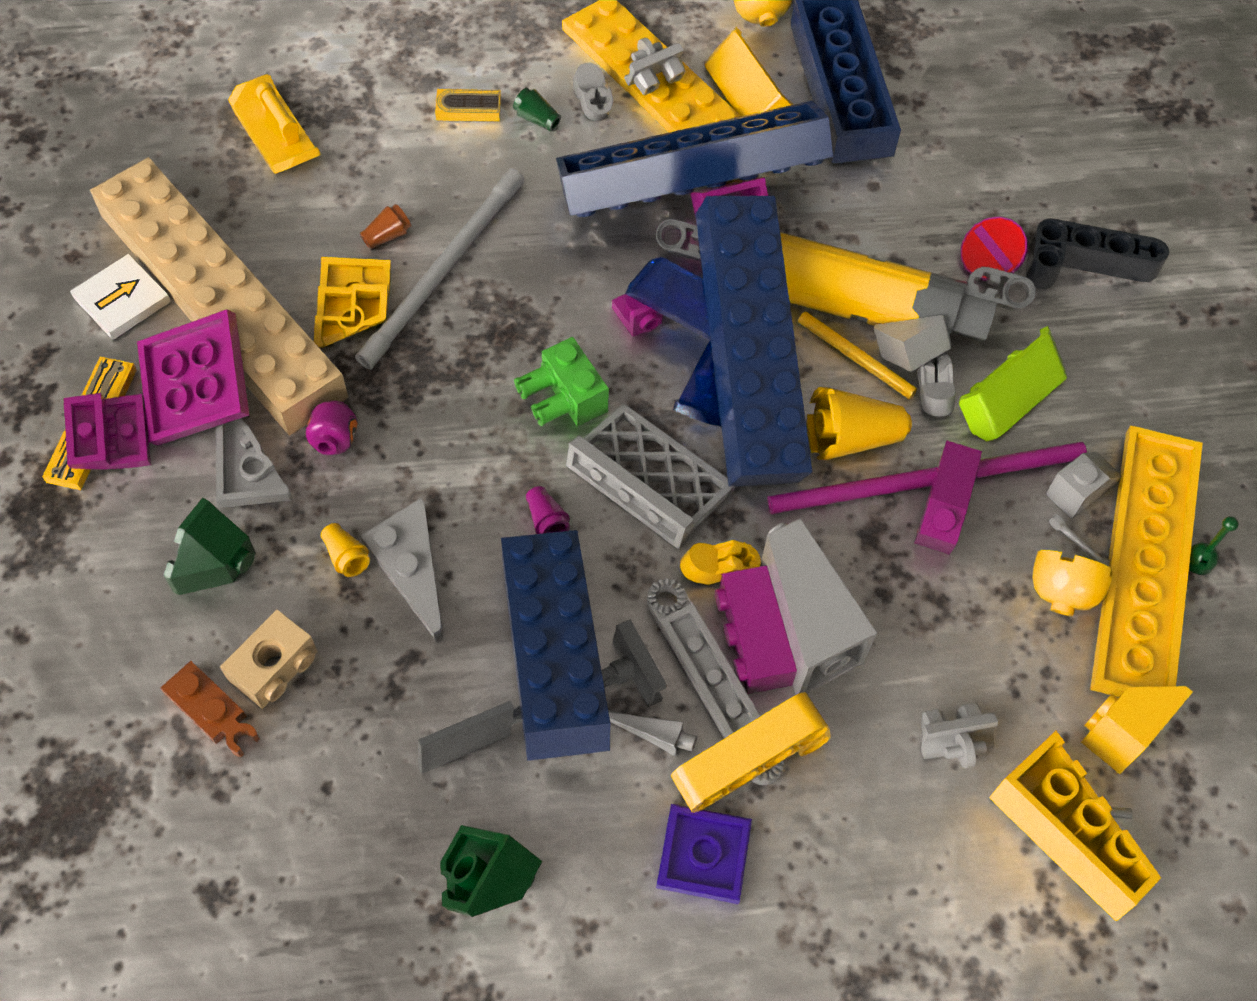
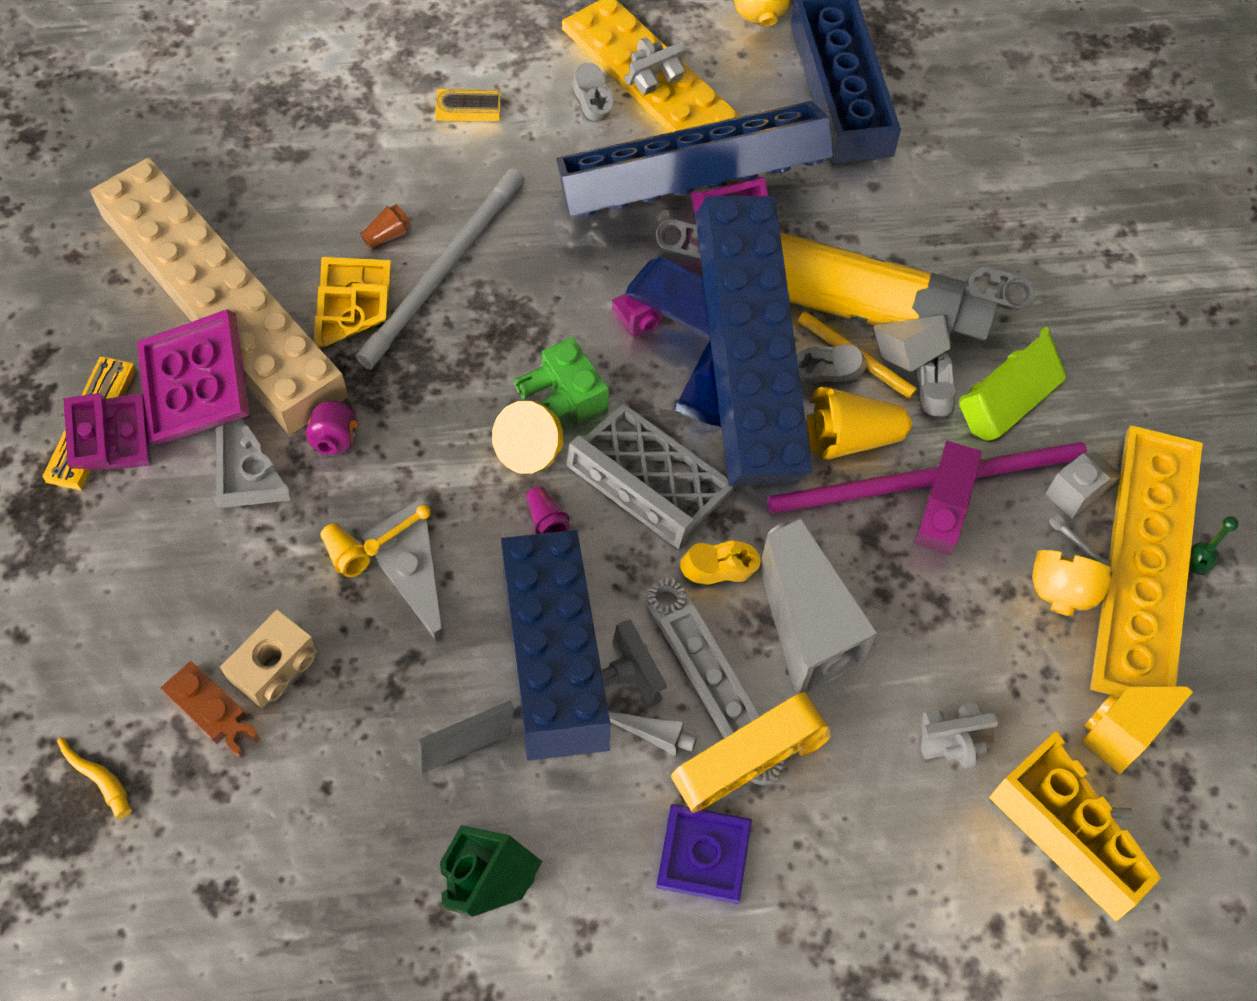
white tile [70,254,171,340] -> none
dark green slope [163,497,256,595] -> none
yellow piece [228,74,321,174] -> none
dark green cone [513,87,561,132] -> none
yellow piece [704,27,793,116] -> none
magenta brick [715,565,797,694] -> none
red piece [961,216,1028,281] -> none
black beam [1026,218,1169,289] -> none
none -> yellow animal [57,737,132,819]
none -> yellow hinge [364,505,431,556]
none -> tile [492,401,563,473]
none -> light grey piece [797,344,867,384]

